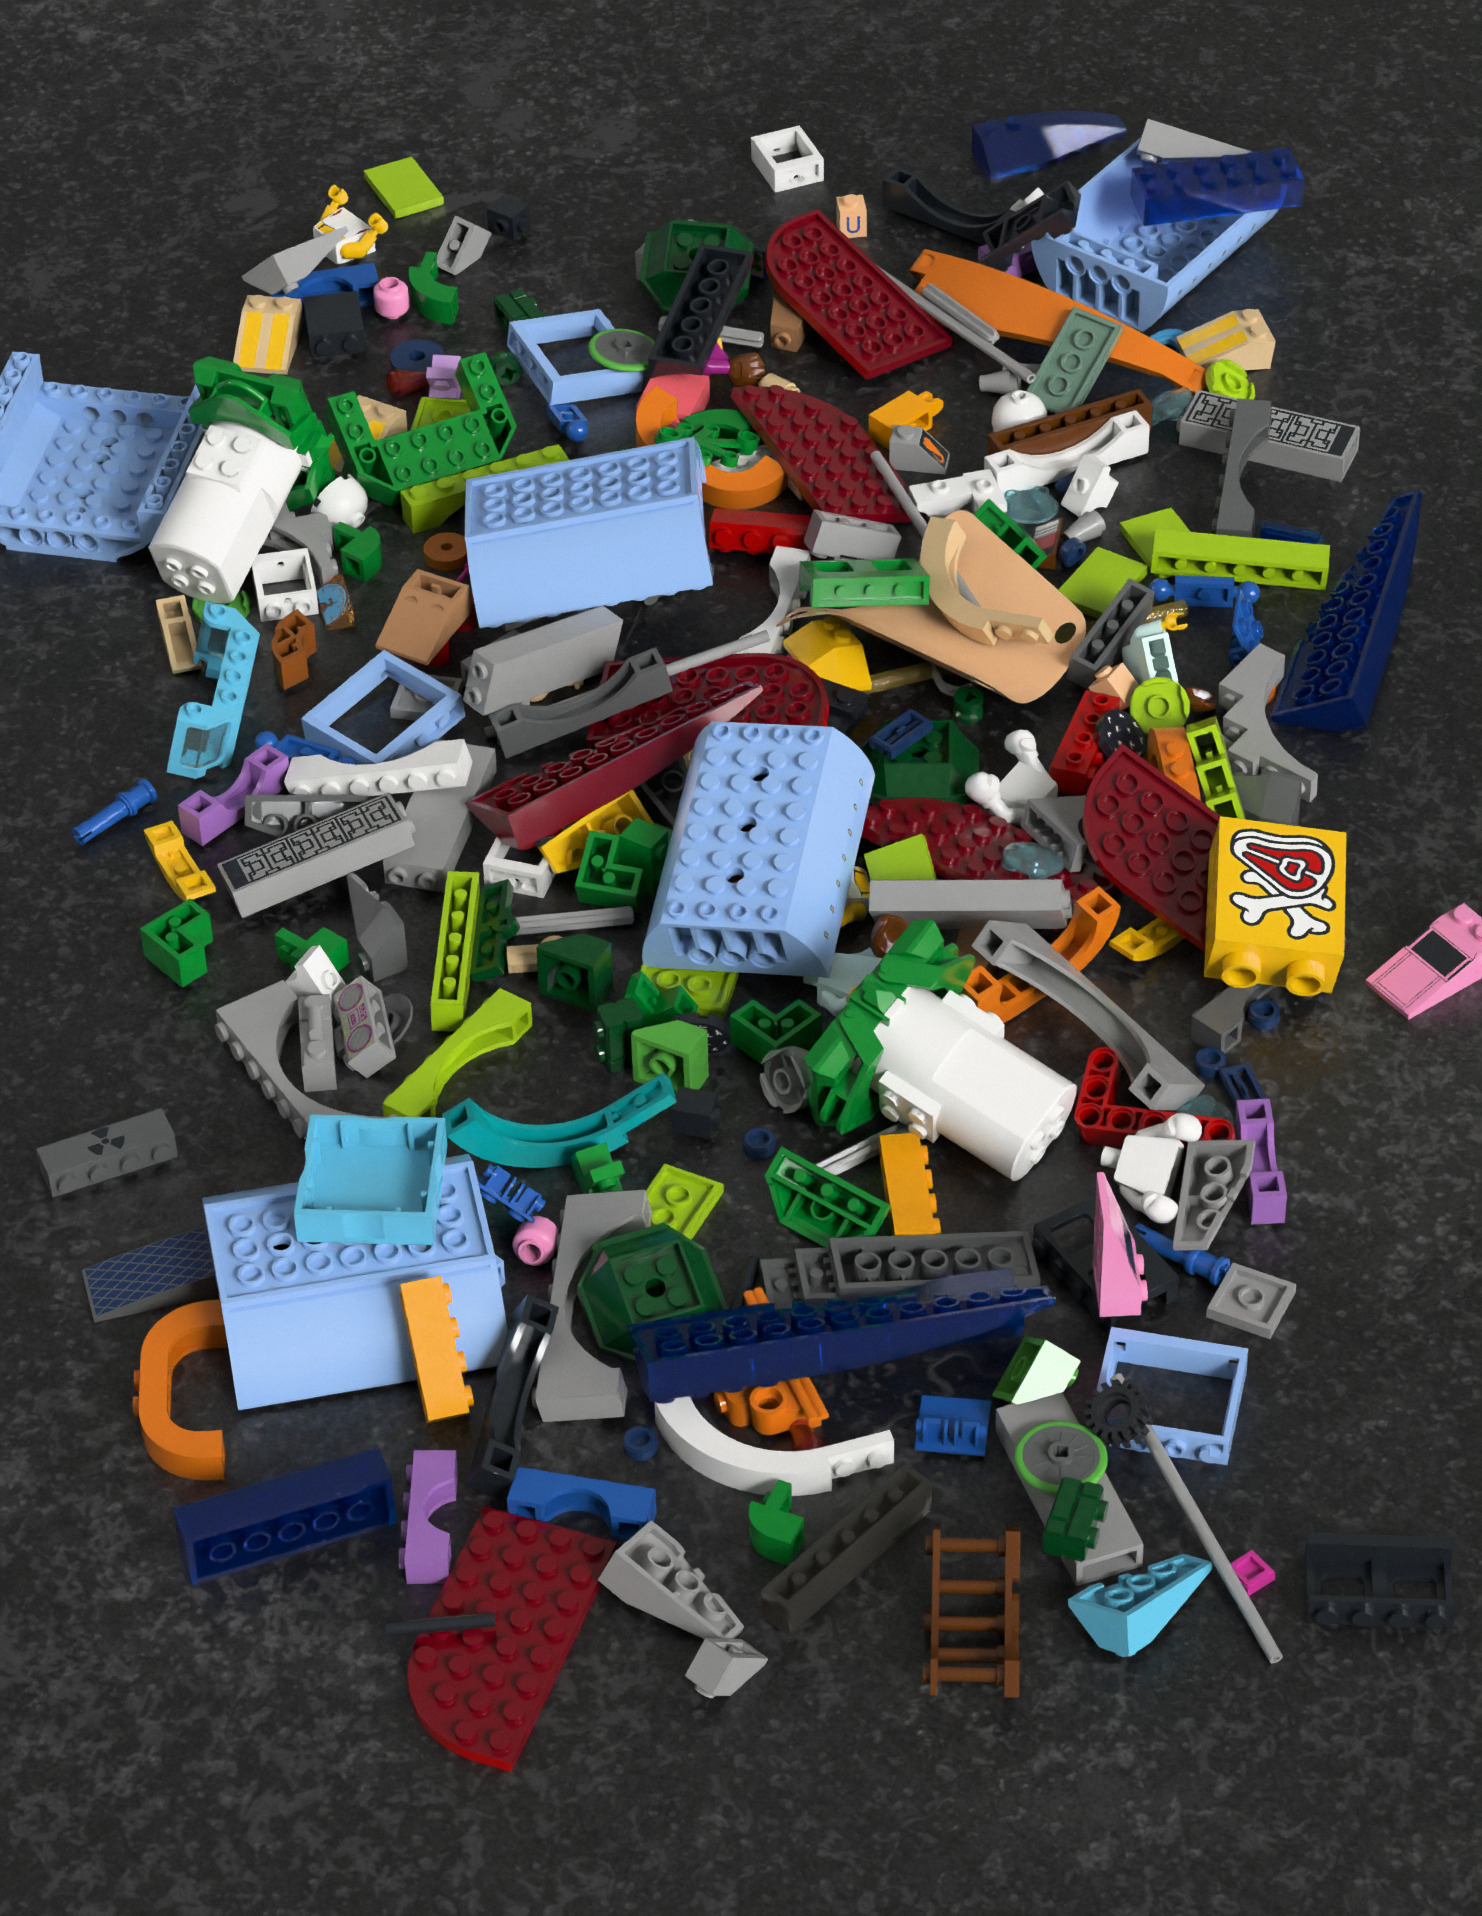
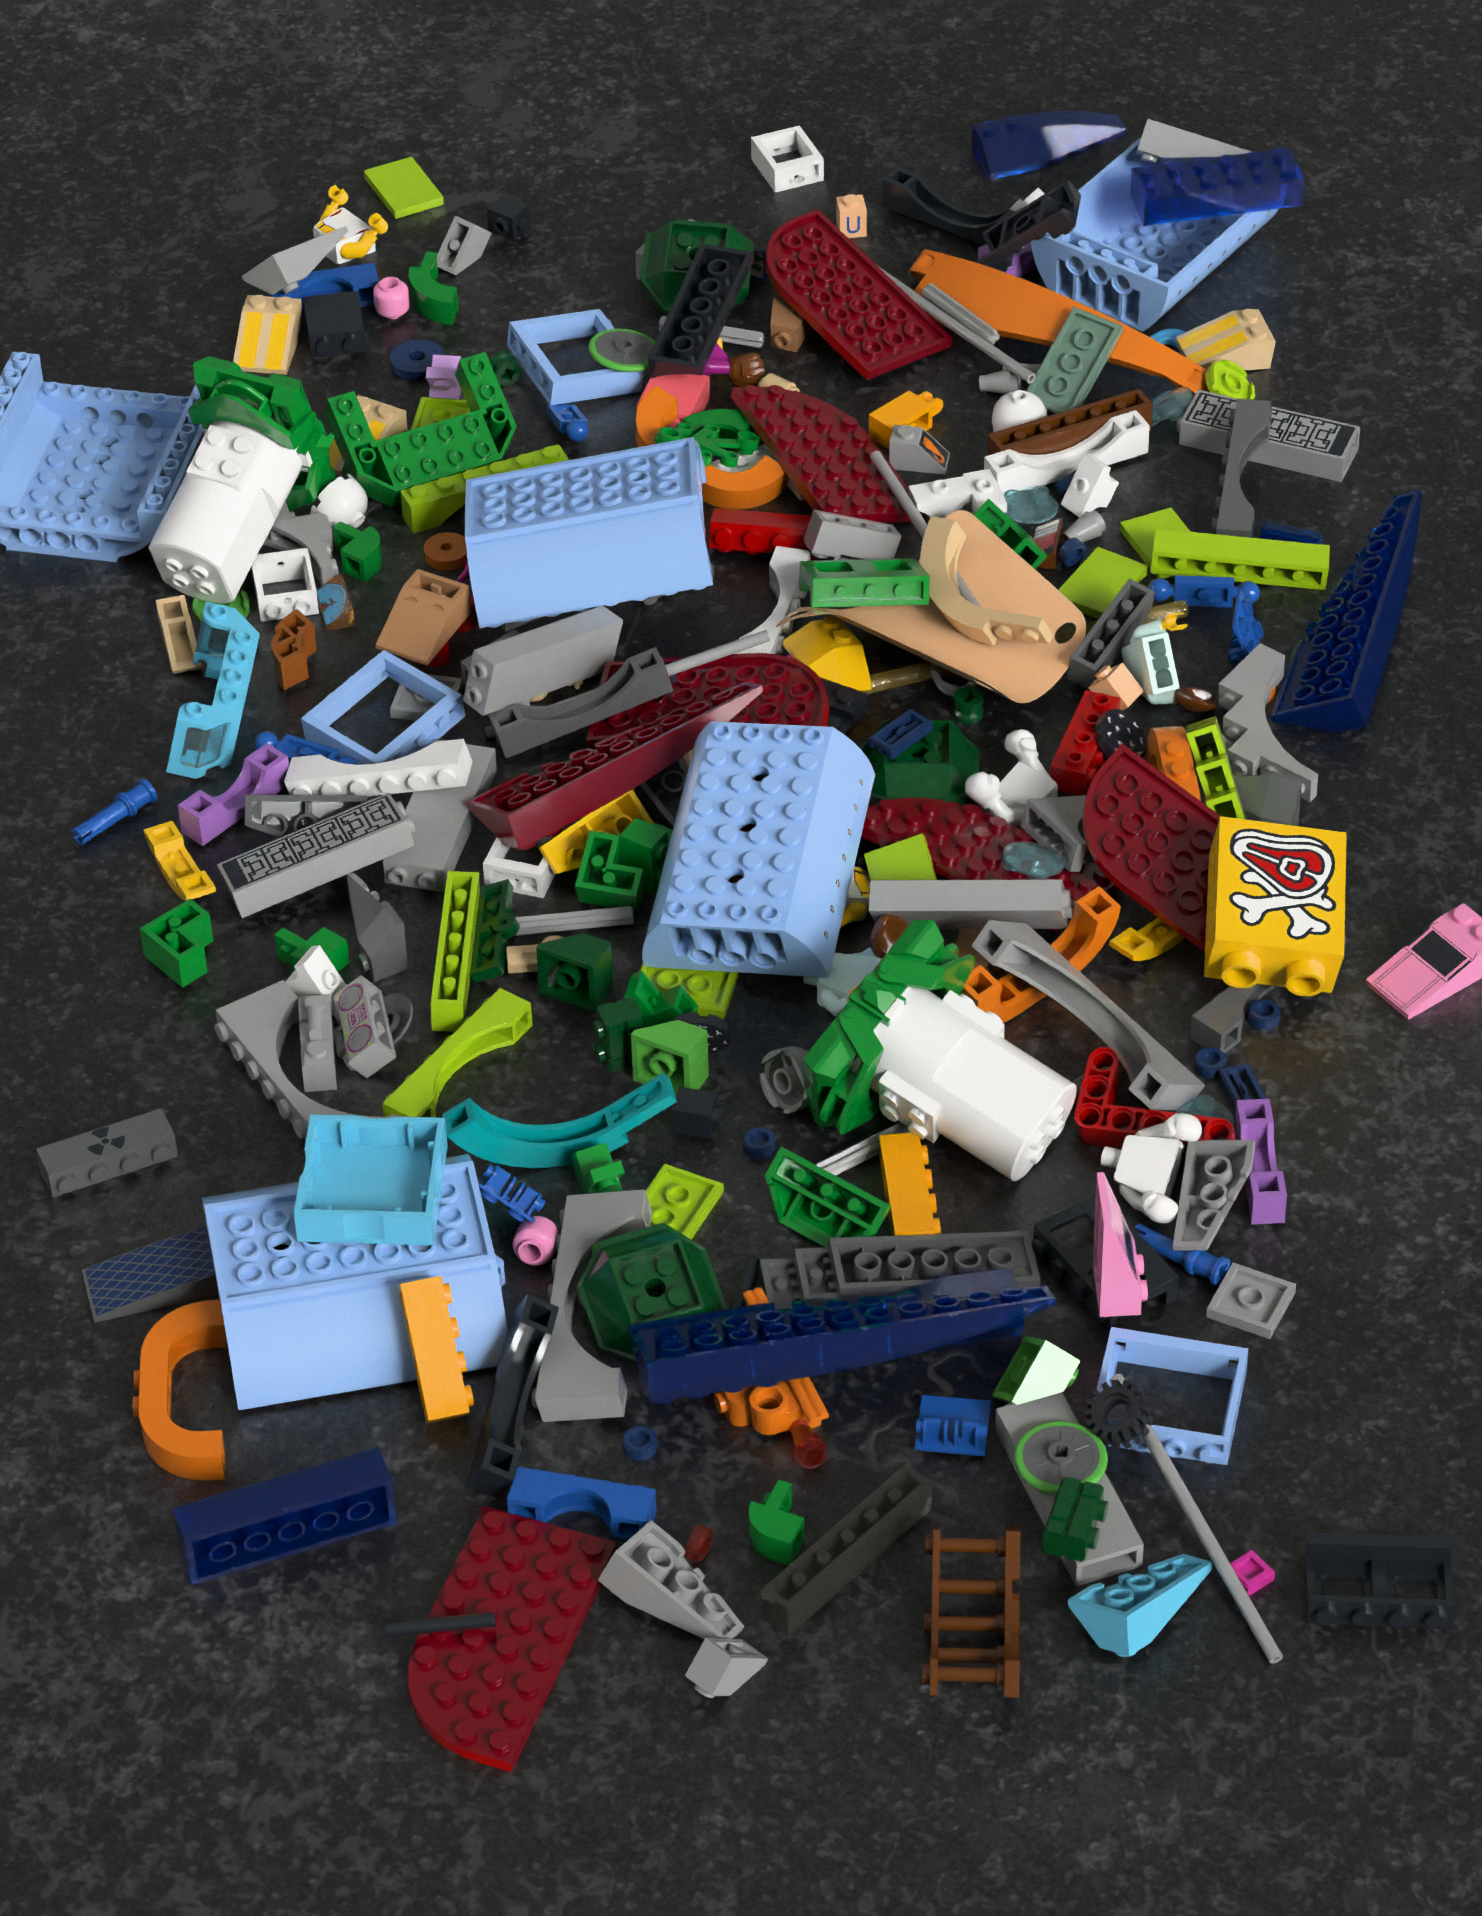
clear red cone [386,368,429,396] -> none
medium lavender arch [399,1450,458,1584] -> none
dark green brick [493,289,548,333] -> none
white arch [654,1392,894,1496] -> none
green brick [730,999,822,1067] -> none
lime tile [1130,677,1190,735] -> none
none -> clear red tile [685,1524,713,1562]

